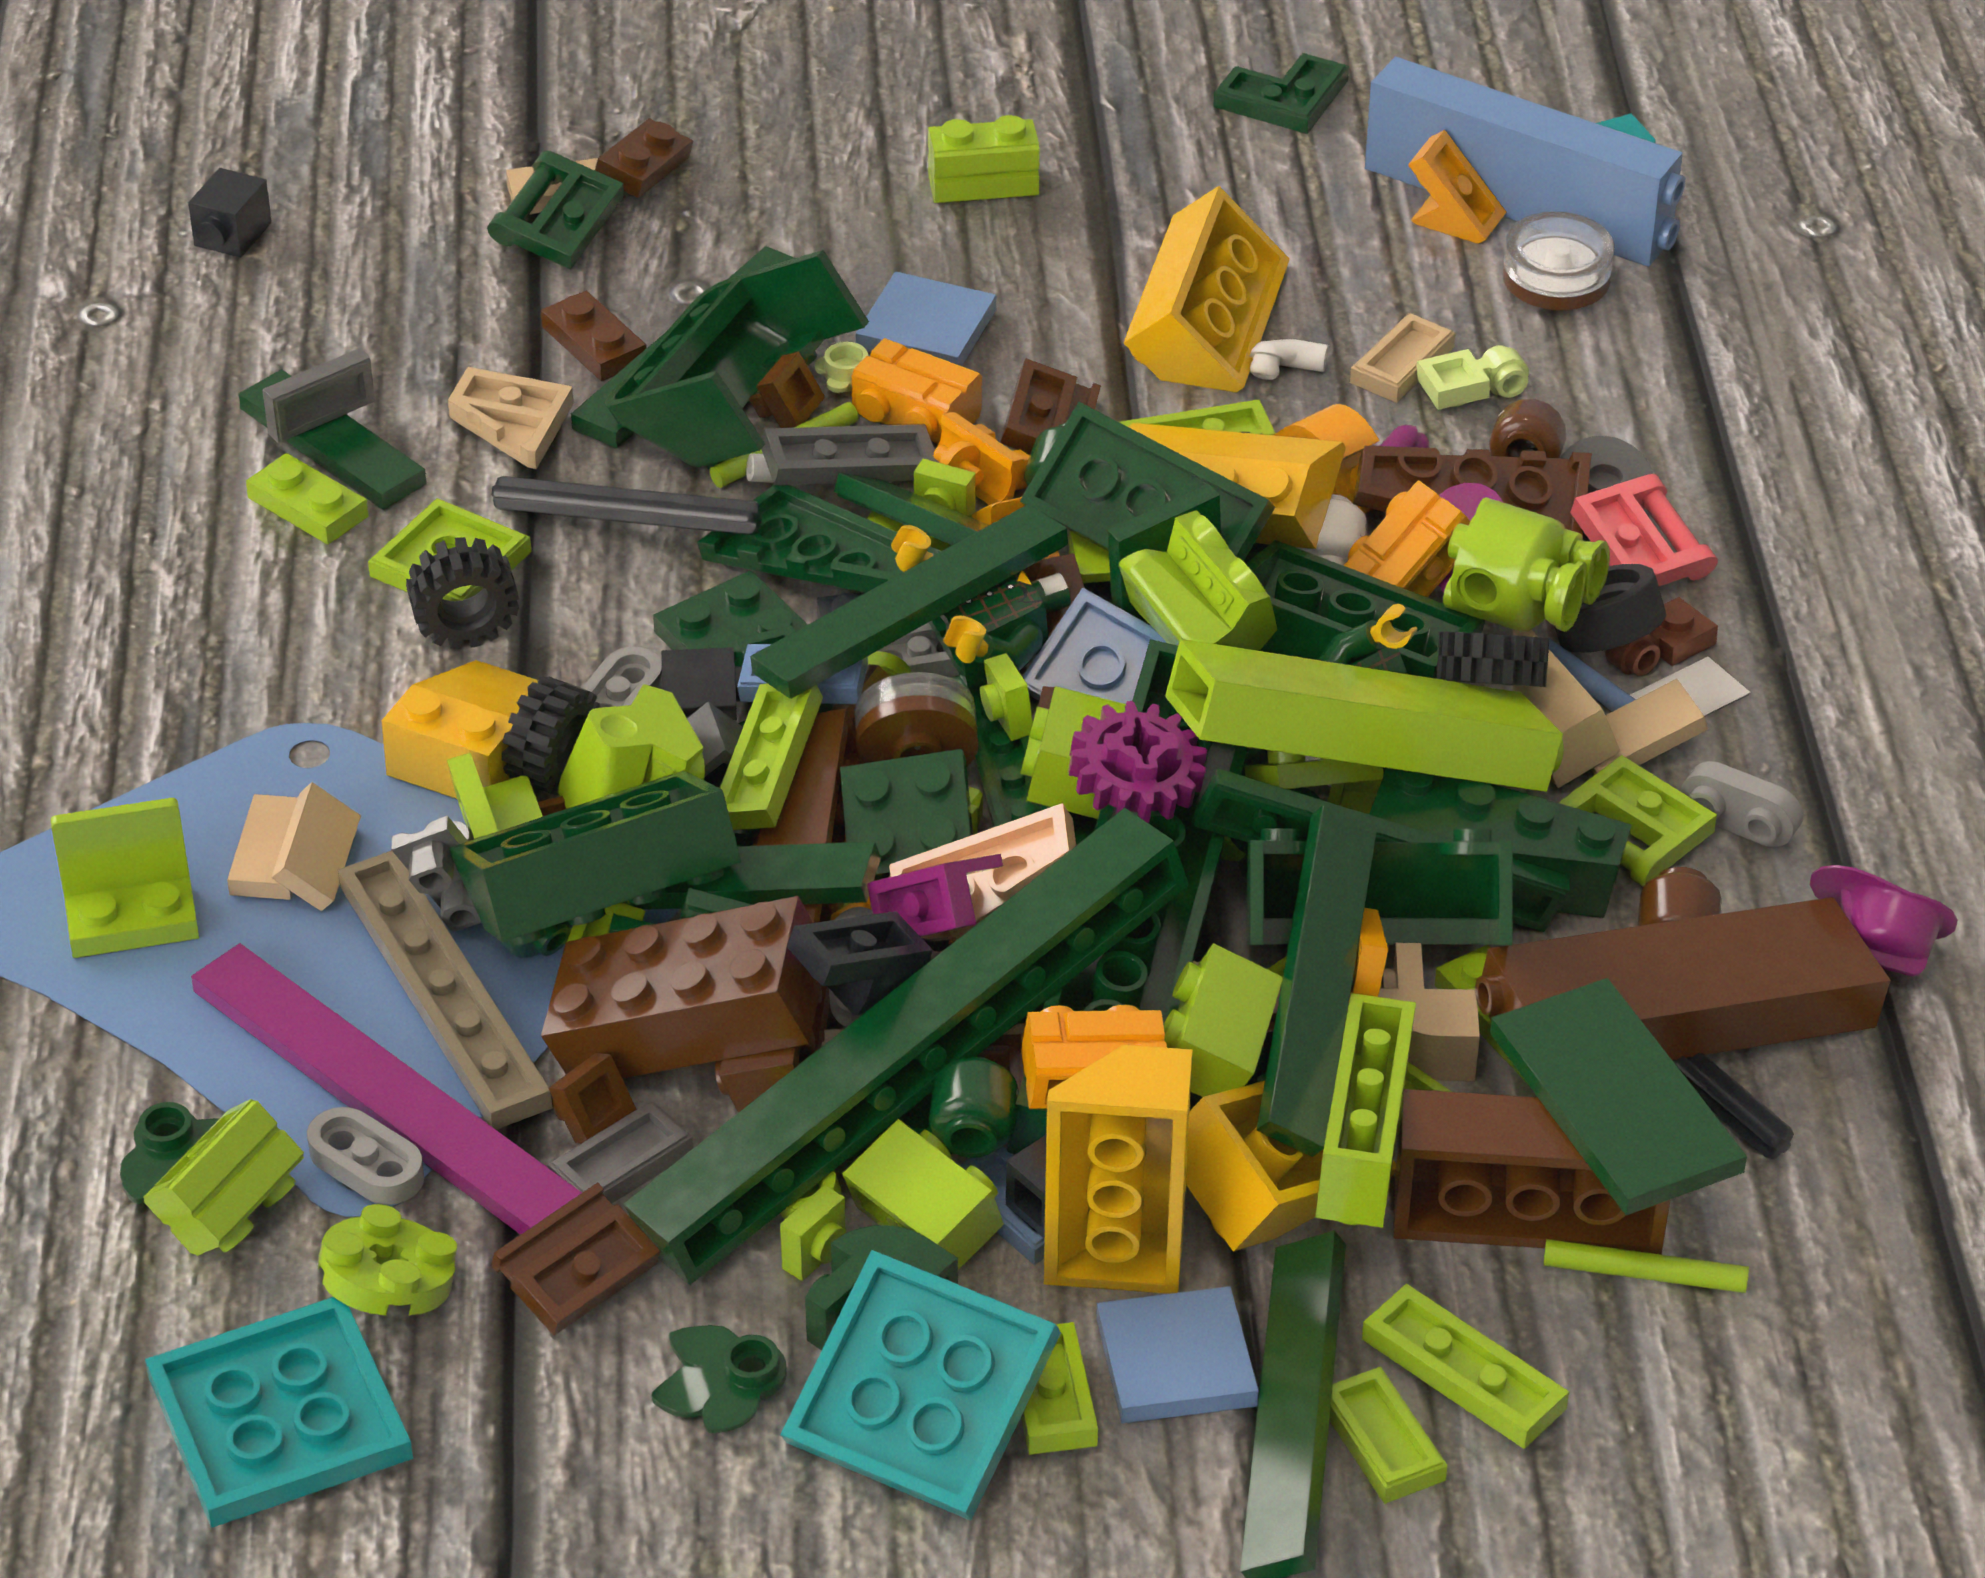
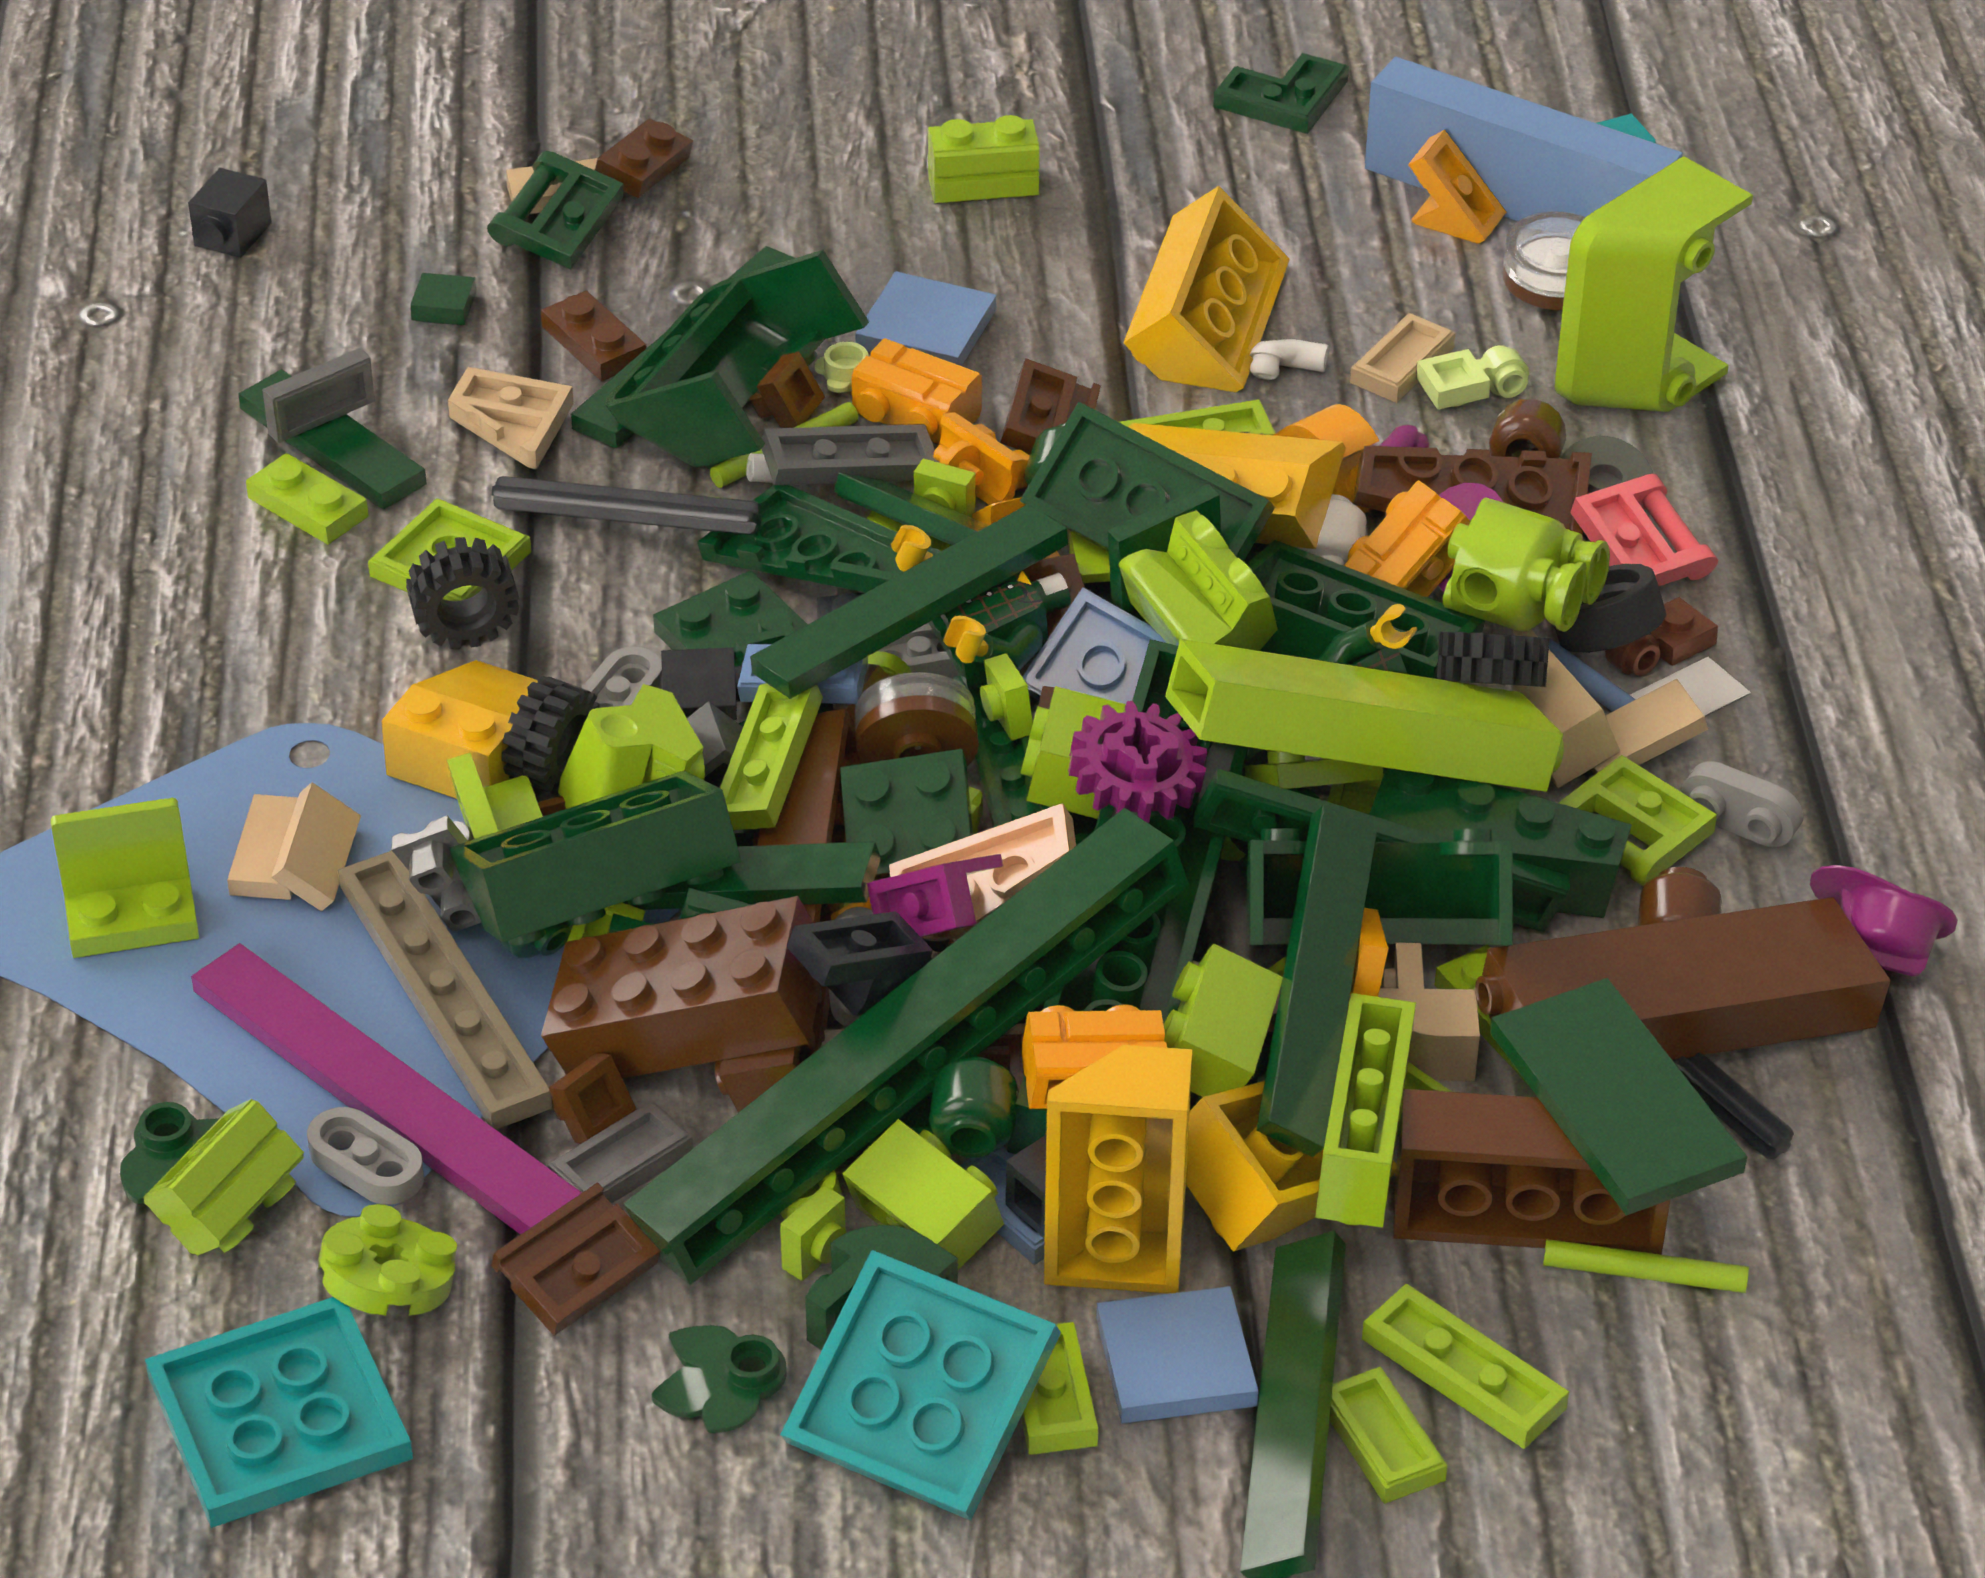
none -> dark green tile [410,272,477,325]
none -> lime windscreen [1555,156,1753,412]

